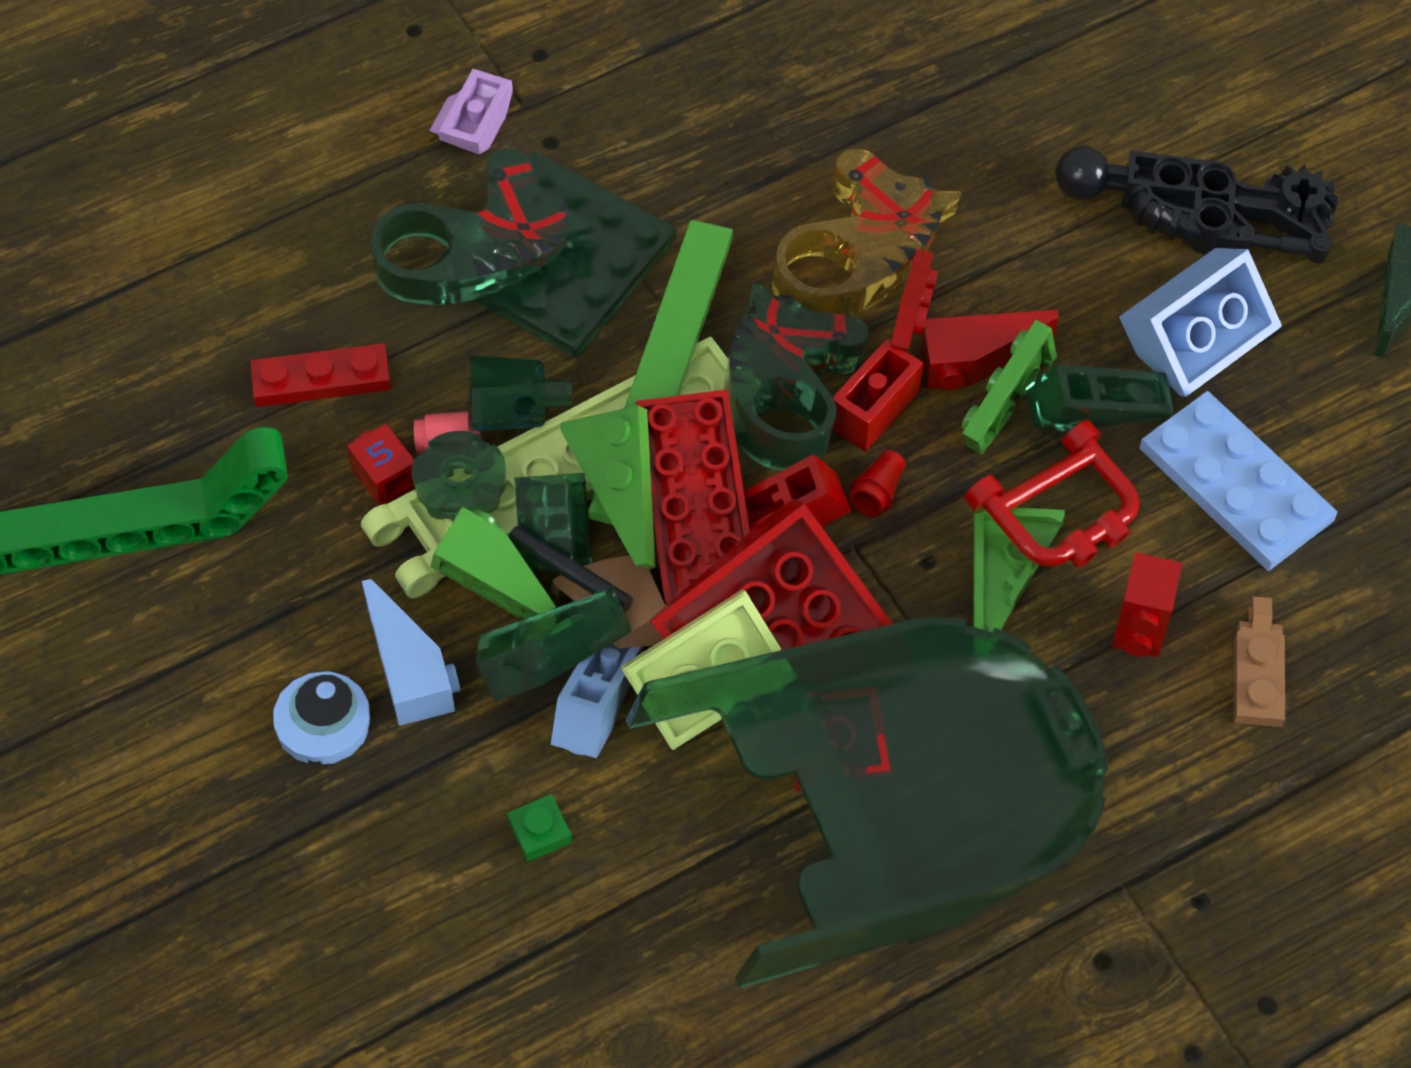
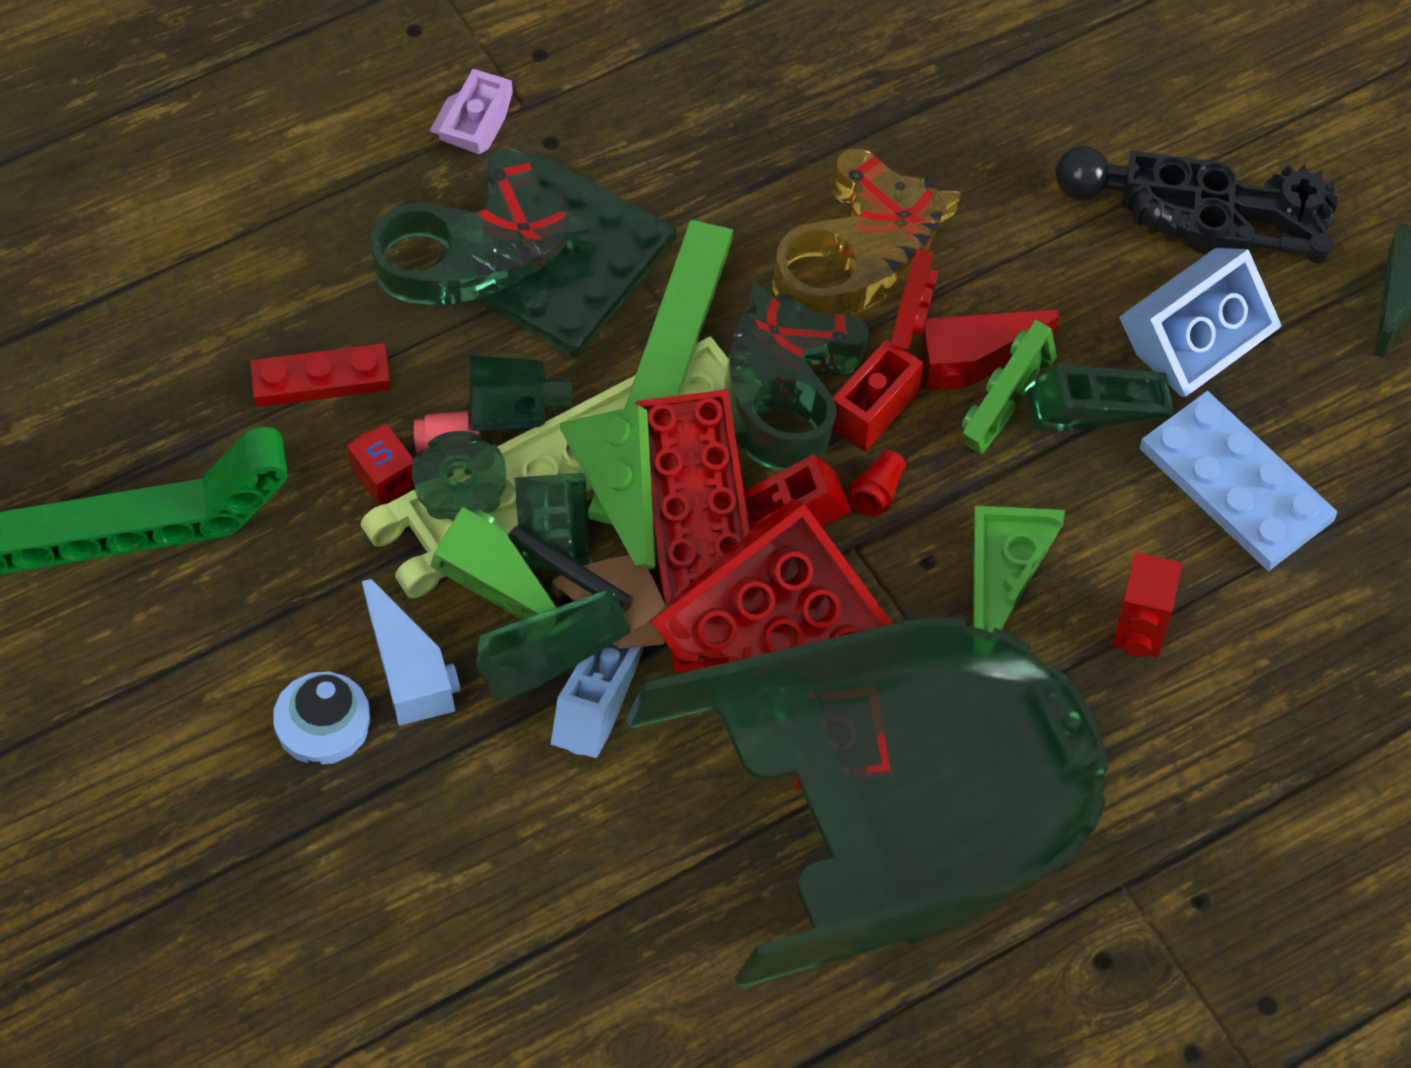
green plate [507,794,572,862] -> none
yellowish green tile [620,589,795,750] -> none
red bar [963,419,1140,569] -> none
medium nougat hinge [1234,596,1285,727] -> none

